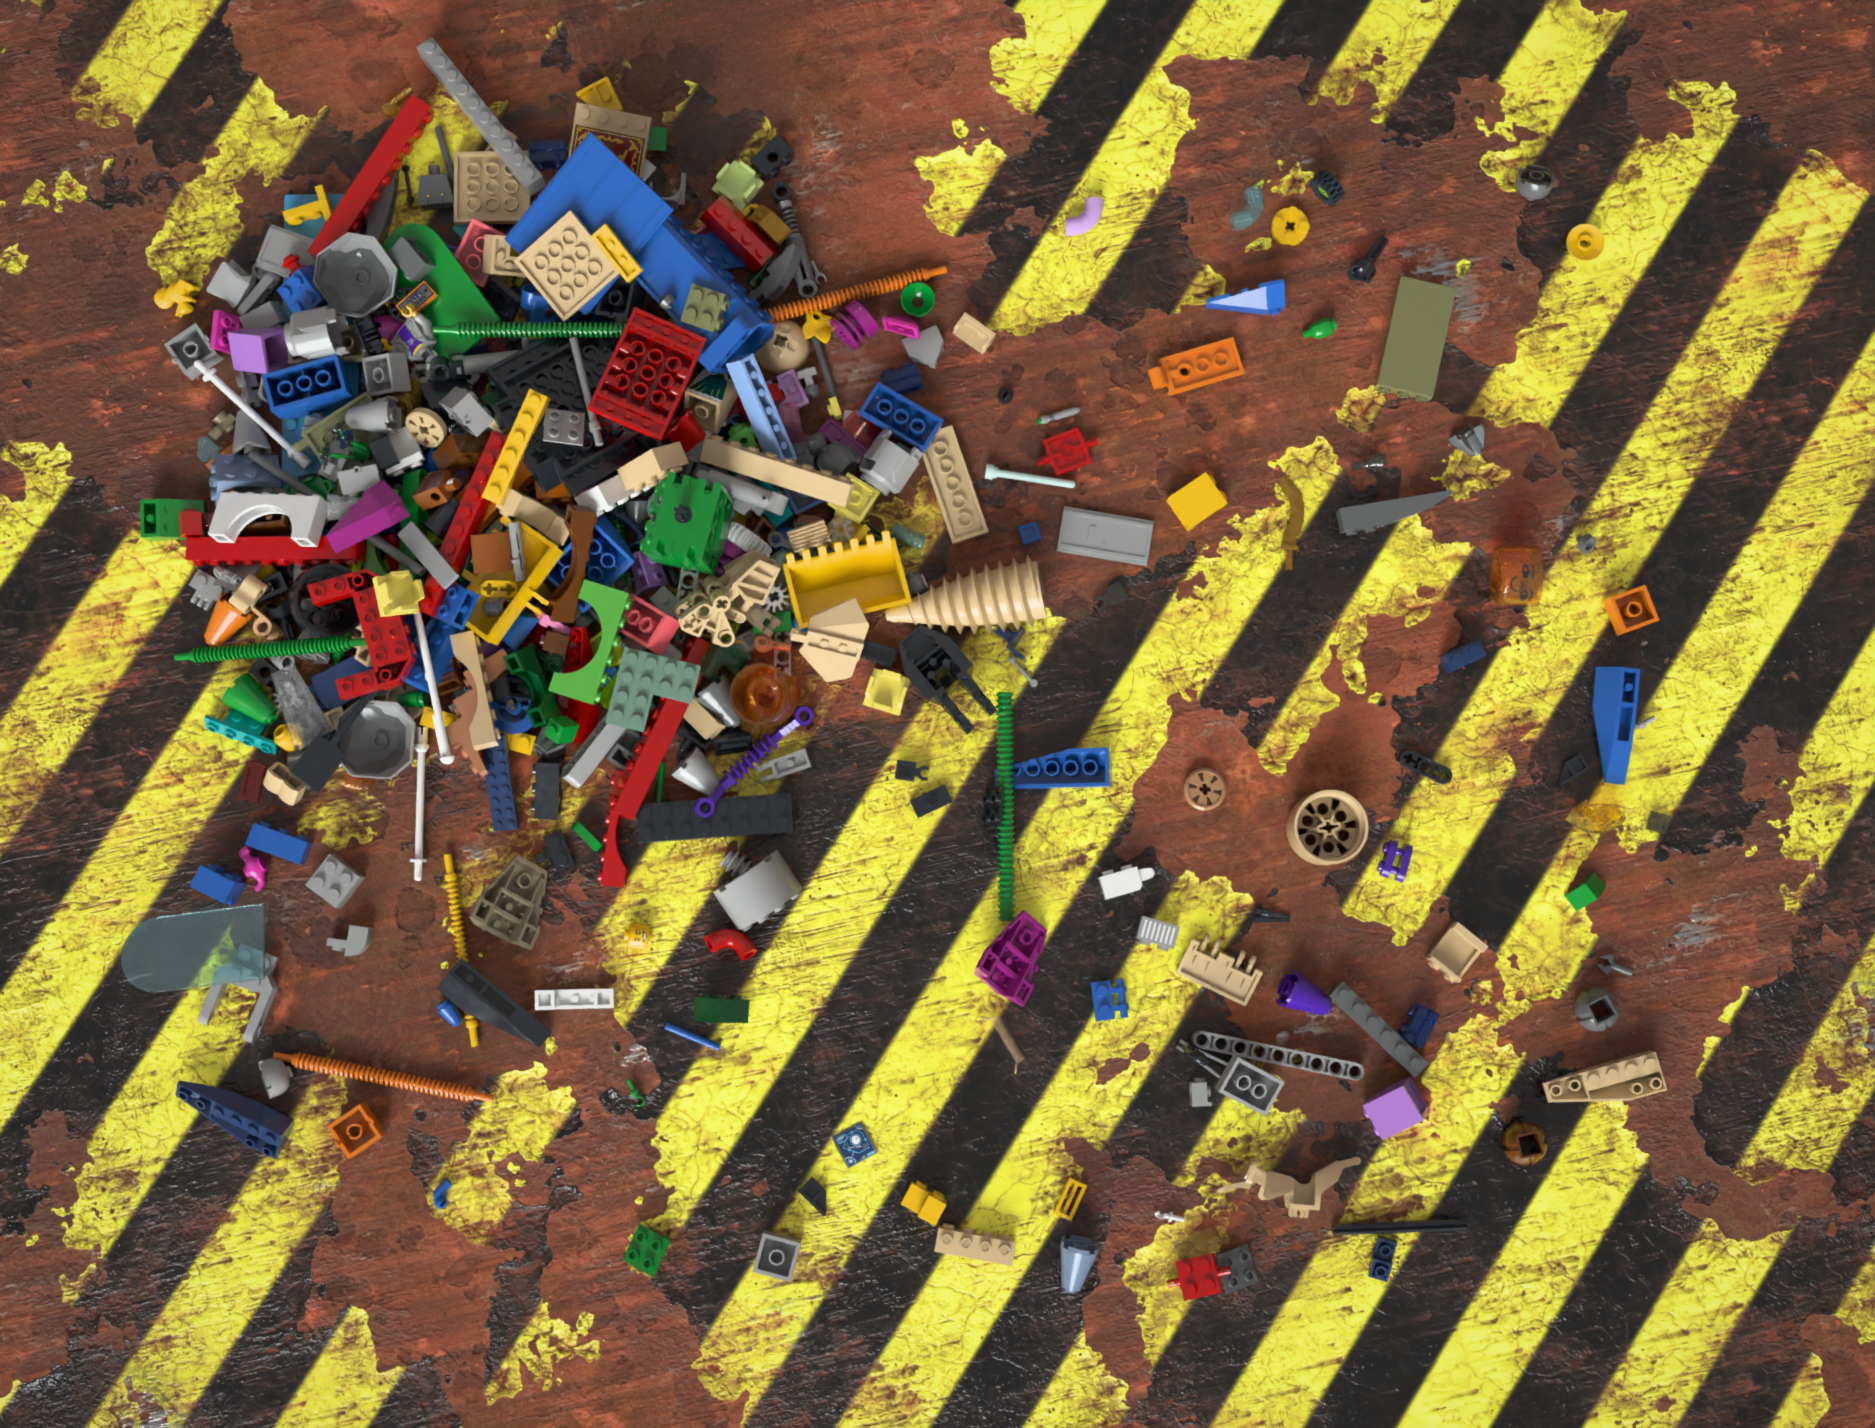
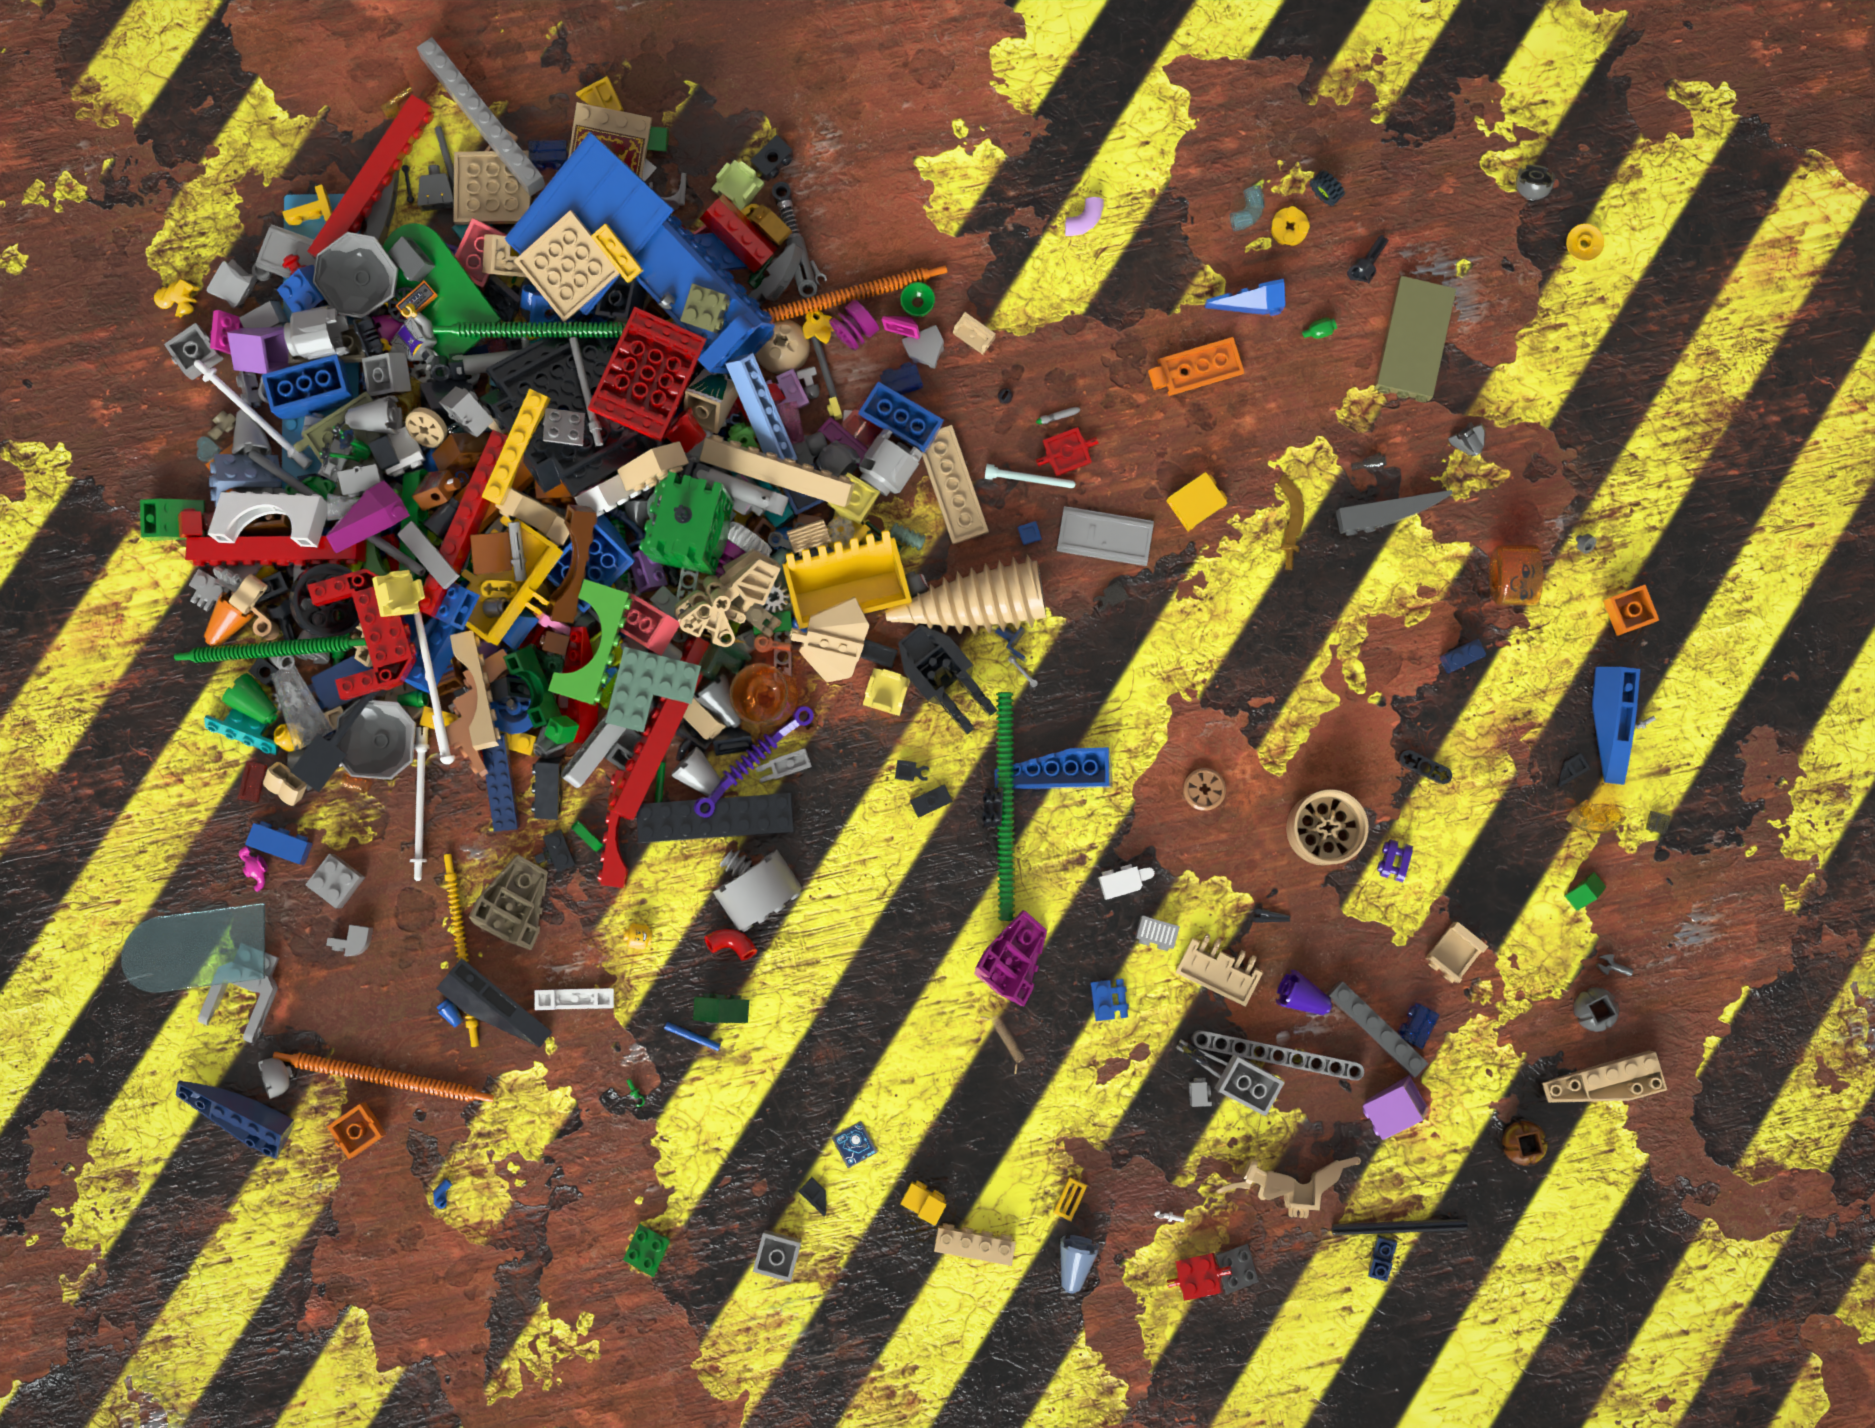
blue brick [189,864,247,906] -> none
light grey beam [237,272,280,316] -> none

